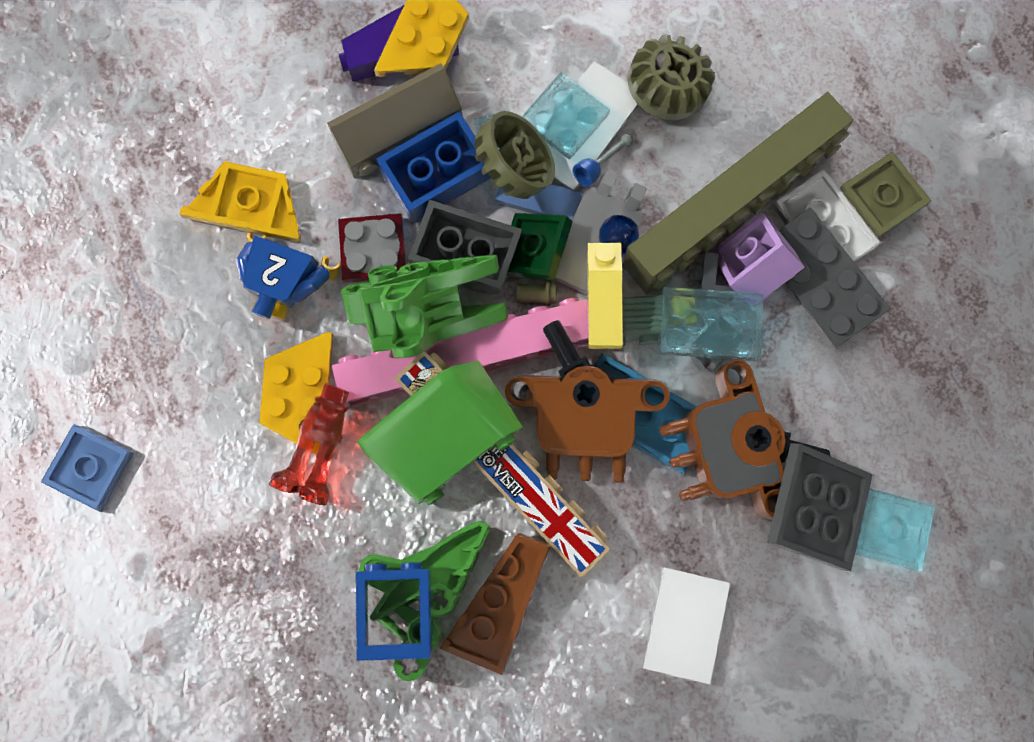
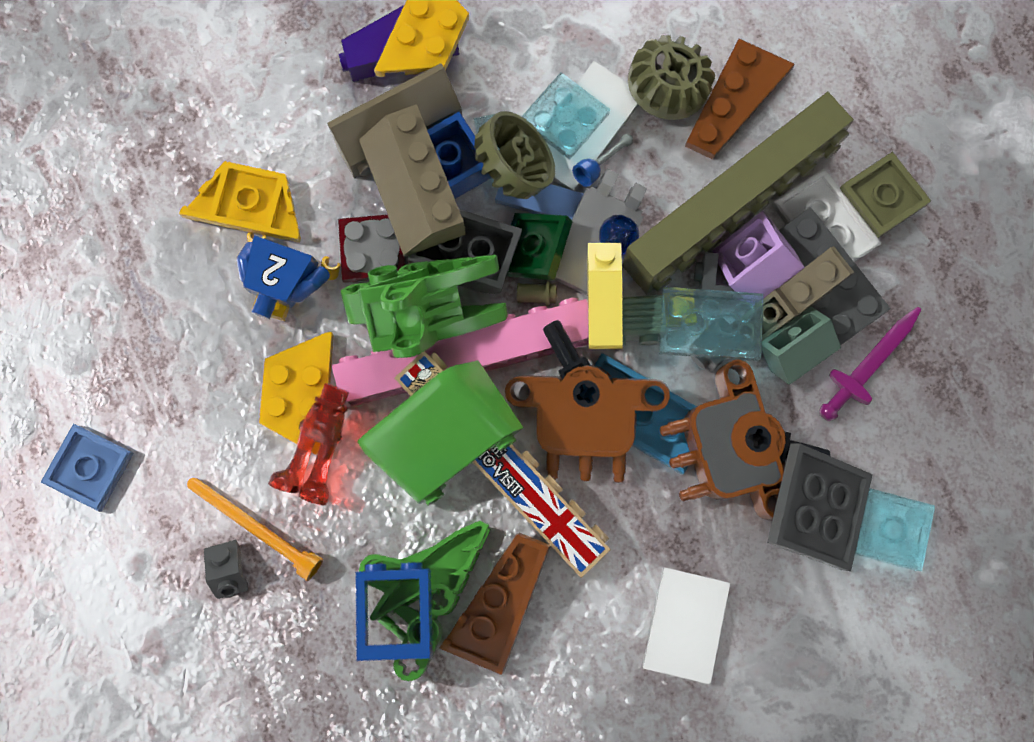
none -> light orange piece [187,478,323,581]
none -> dark grey bracket [204,540,248,599]
none -> dark tan slope [359,104,465,257]
none -> dark orange wing [685,38,795,159]
none -> dark tan slope [730,246,855,354]
none -> sand green brick [759,307,841,385]
none -> magenta sword [819,307,921,421]

